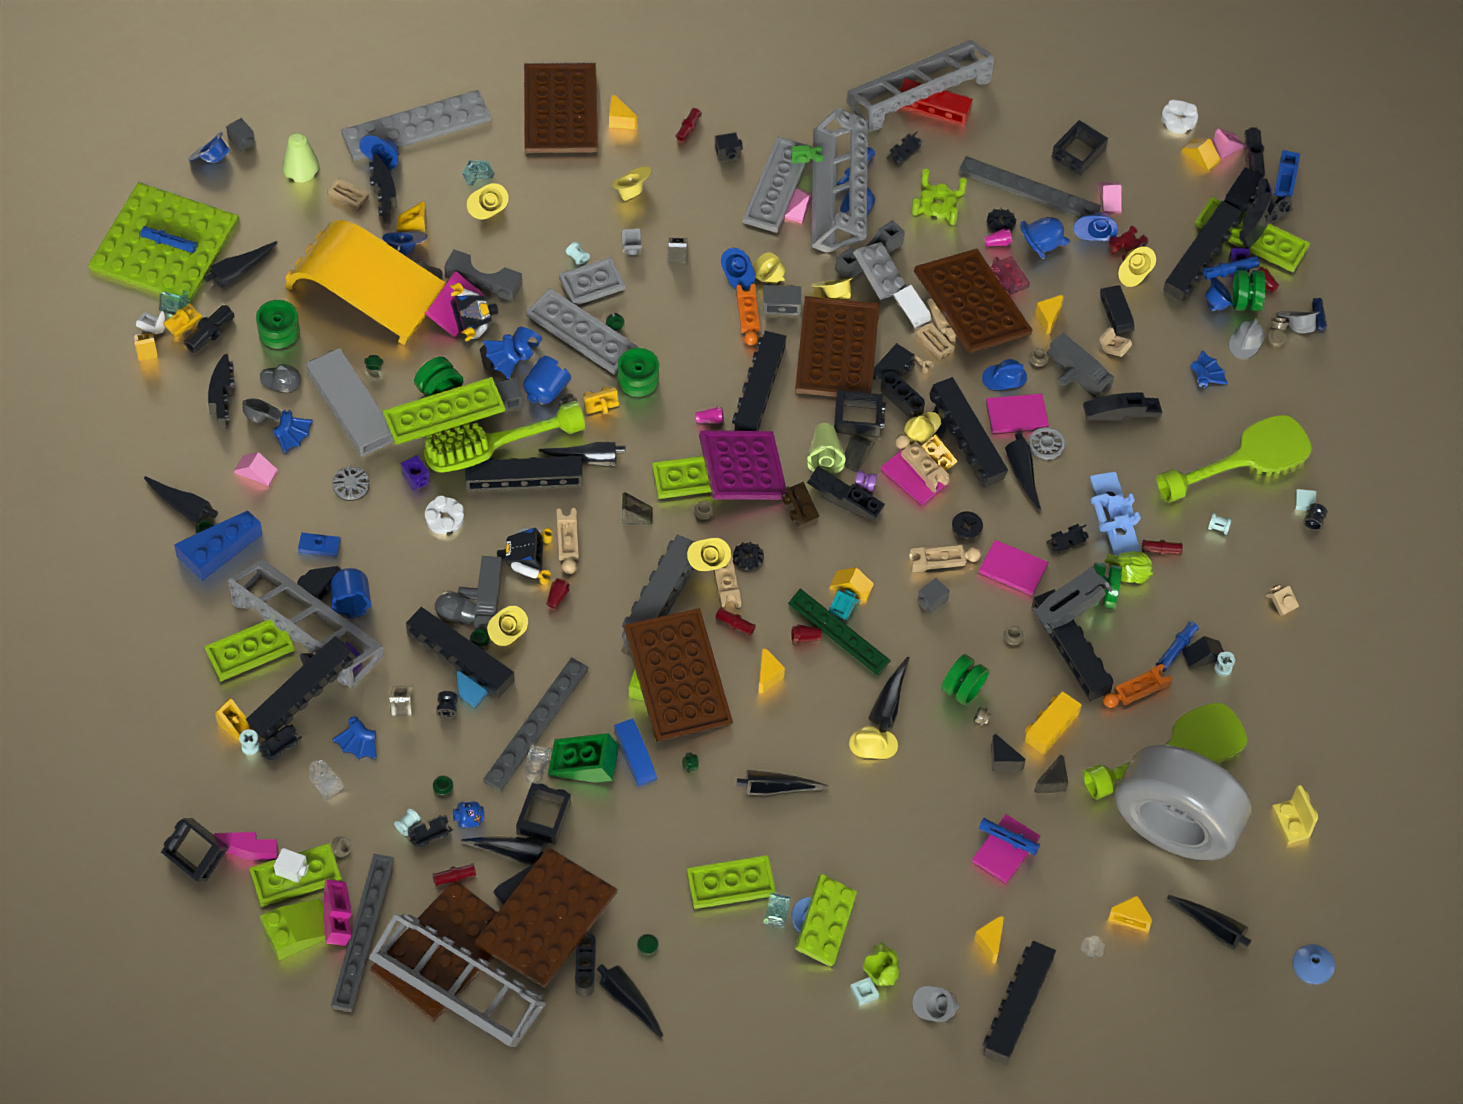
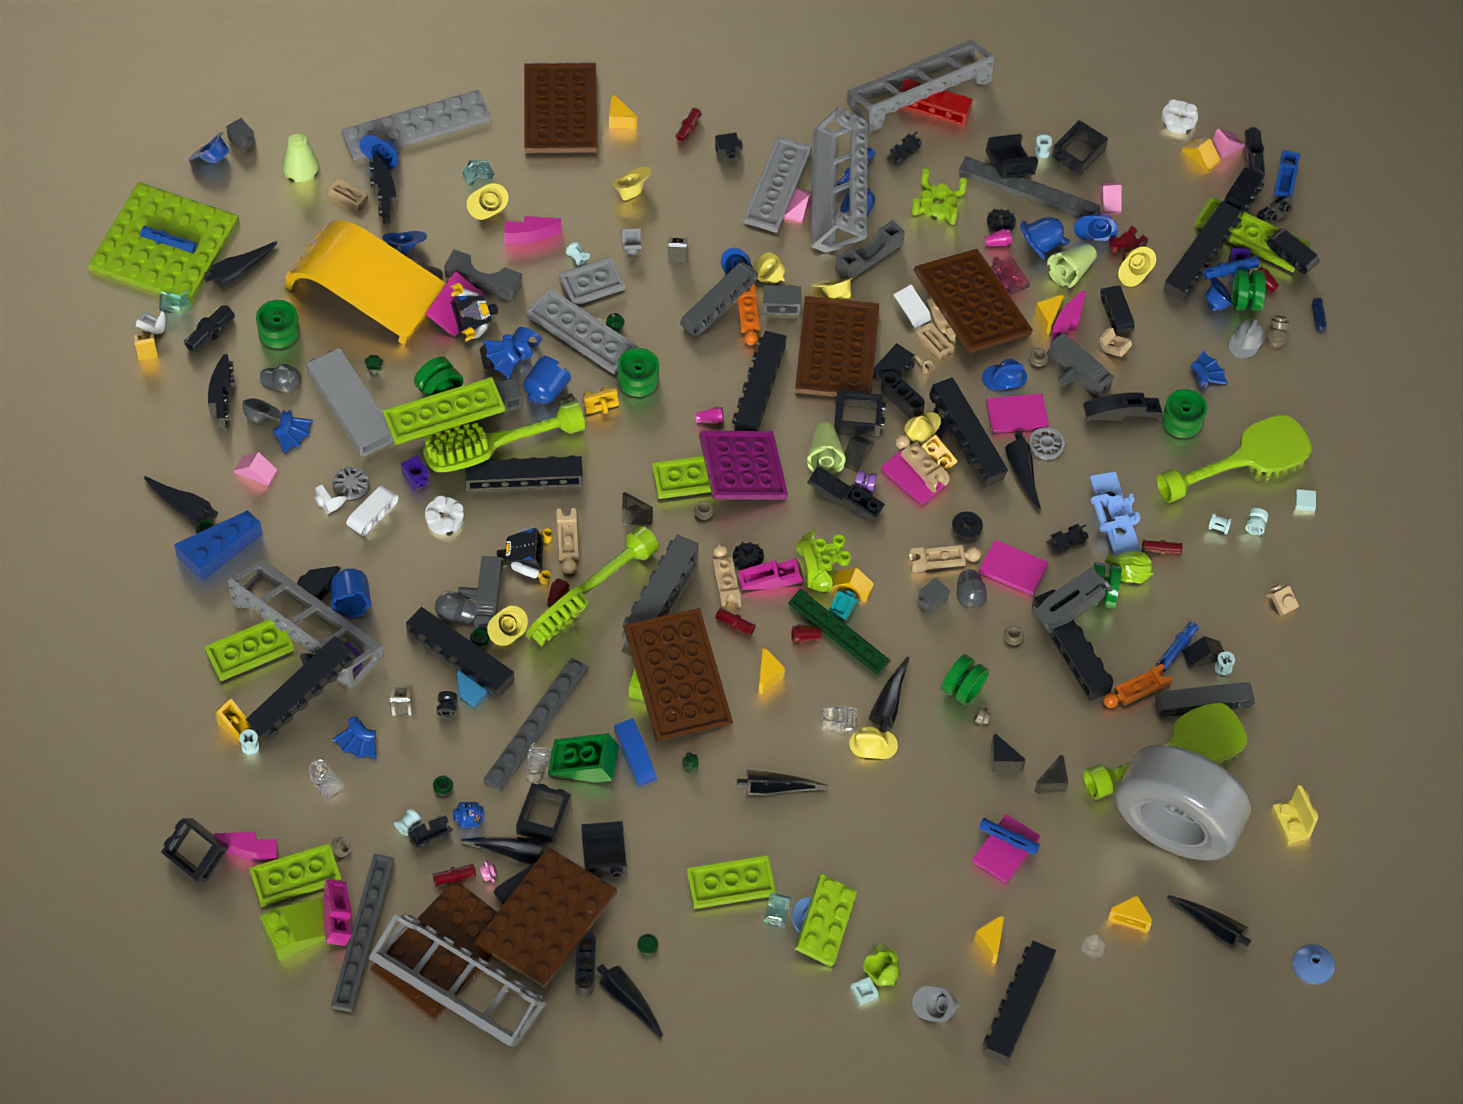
yellow hips [164,303,202,338] -> none
black hinge [258,724,302,760] -> none
white brick [274,848,309,883] -> none
blue plate [298,532,341,558] -> none
yellow slope [396,201,427,233] -> none
black piece [539,442,626,466] -> none
light yellow piece [687,538,731,571] -> none
dark brown bracket [781,481,820,527] -> none
bright green plate [791,145,823,164] -> none
light grey plate [853,242,907,300] -> none
yellow brick [1024,691,1082,755] -> none
black slope [1240,178,1276,249] -> none
light grey piece [1276,311,1320,333] -> none
black wheel [1303,503,1328,531] -> none
none -> white plate [314,485,347,514]
none -> white beam [346,485,399,536]
none -> bright pink plate [480,860,497,883]
none -> dark pink slope [504,216,562,244]
none -> lime piece [525,526,659,647]
none -> black panel [581,821,627,878]
none -> dark grey beam [680,262,758,336]
none -> dark pink slope [738,558,804,590]
none -> lime piece [795,529,851,592]
none -> clear piece [819,705,859,733]
none -> dark grey piece [957,569,987,608]
none -> black panel [985,134,1038,179]
none -> light aqua bush [1035,134,1052,158]
none -> yellowish green cone [1047,244,1097,288]
none -> dark pink slope [1051,291,1086,341]
none -> dark grey beam [1155,682,1255,717]
none -> green wheel [1162,389,1208,438]
none -> light aqua wheel [1245,508,1269,535]
none -> black beam [1267,228,1320,274]

